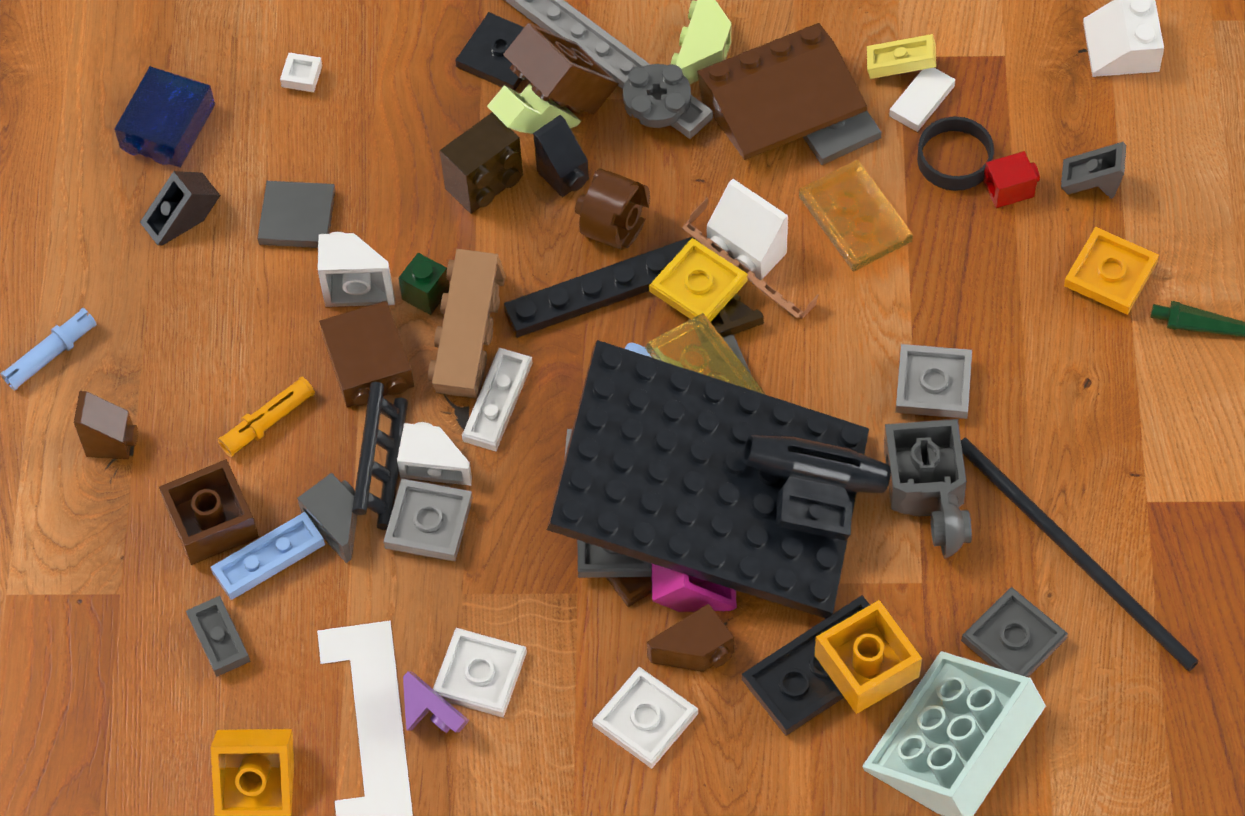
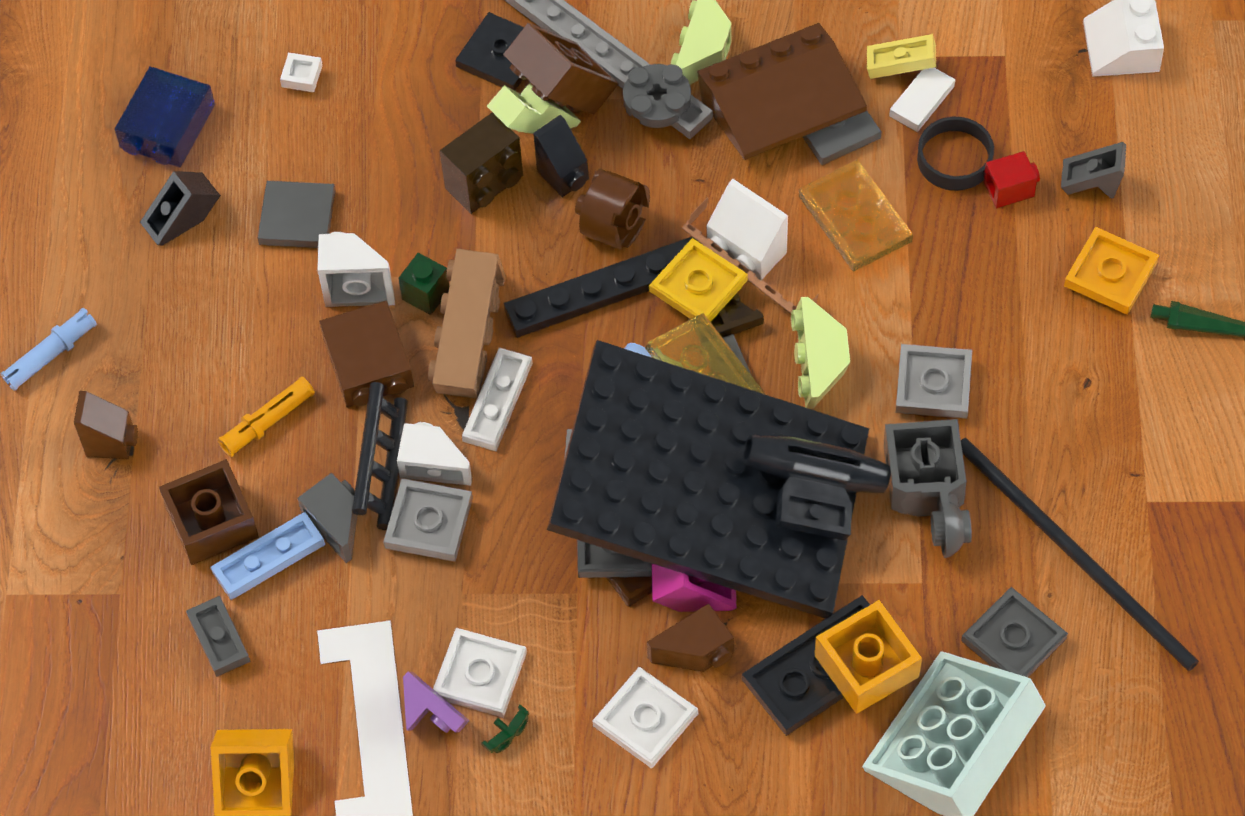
none -> dark green piece [481,704,529,753]
none -> yellowish green slope [791,297,850,409]

